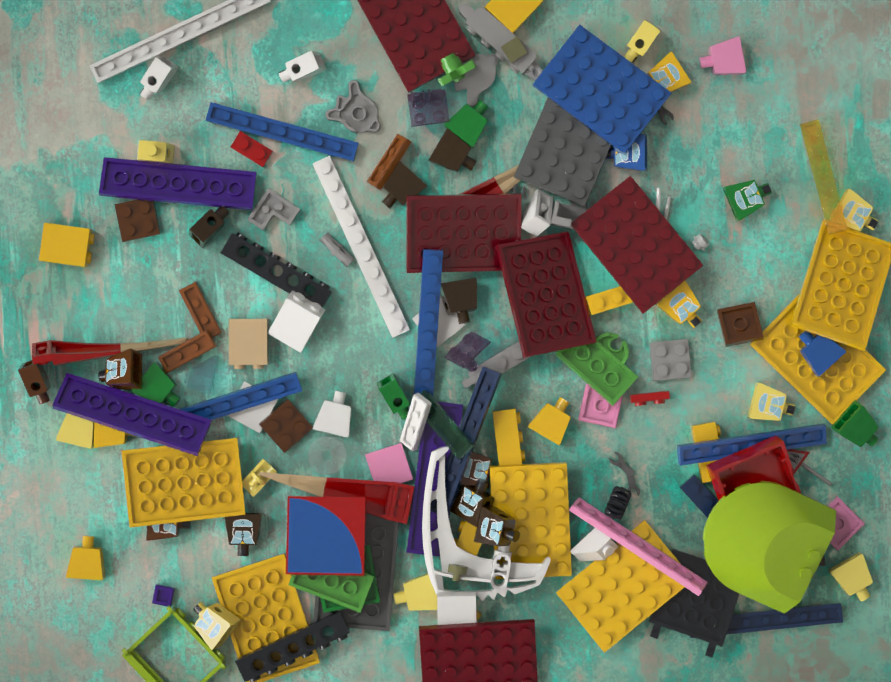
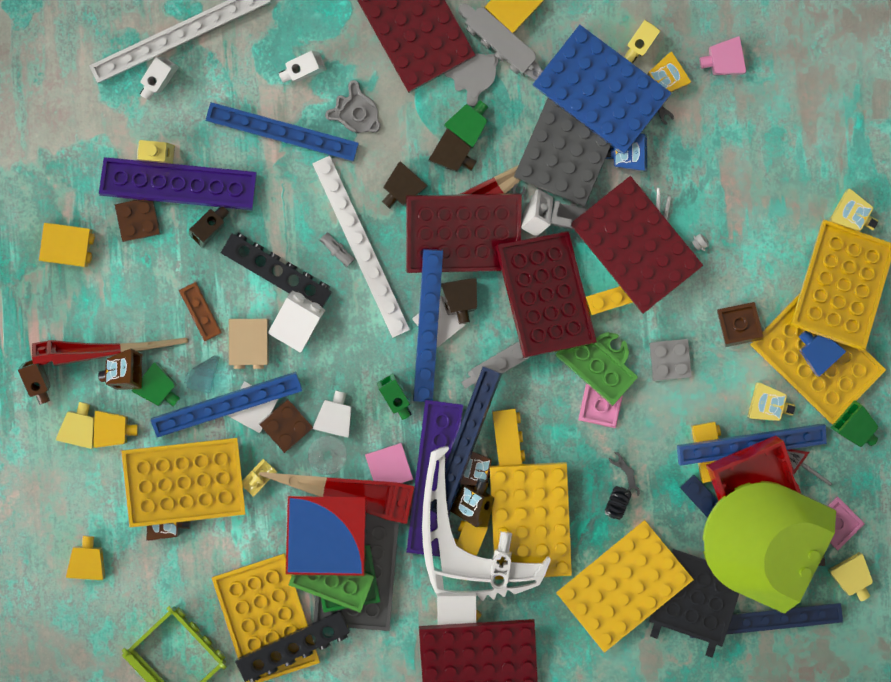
dark purple plate [52,373,212,456] -> none
dark purple tile [152,584,175,607] -> none
dark orange tile [158,330,217,373] -> none
light yellow torso [193,602,240,650] -> none
dark brown torso [225,513,263,556] -> none
red plate [230,131,273,167] -> none
light grey plate [247,188,300,230] -> none
dark orange tile [367,134,412,190] -> none
light yellow torso [394,573,437,611] -> none
white tile [400,393,432,451] -> none
hinge [407,88,450,127] -> none
clear green plate [421,390,474,459] -> none
bright green plant [437,52,476,86] -> none
clear purple hinge [444,331,491,372] -> none
olive tile [448,564,468,582] -> none
dark brown torso [474,506,520,546] -> none
olive tile [501,37,528,64] -> none
yellow torso [527,397,571,445] -> none
bright pink tile [569,498,708,596] -> none
white slope [570,528,618,561] -> none
red plate [629,391,670,406] -> none
yellow torso [656,281,702,328] -> none
green torso [723,180,772,222] -> none
clear yellow tile [800,119,848,235] -> none

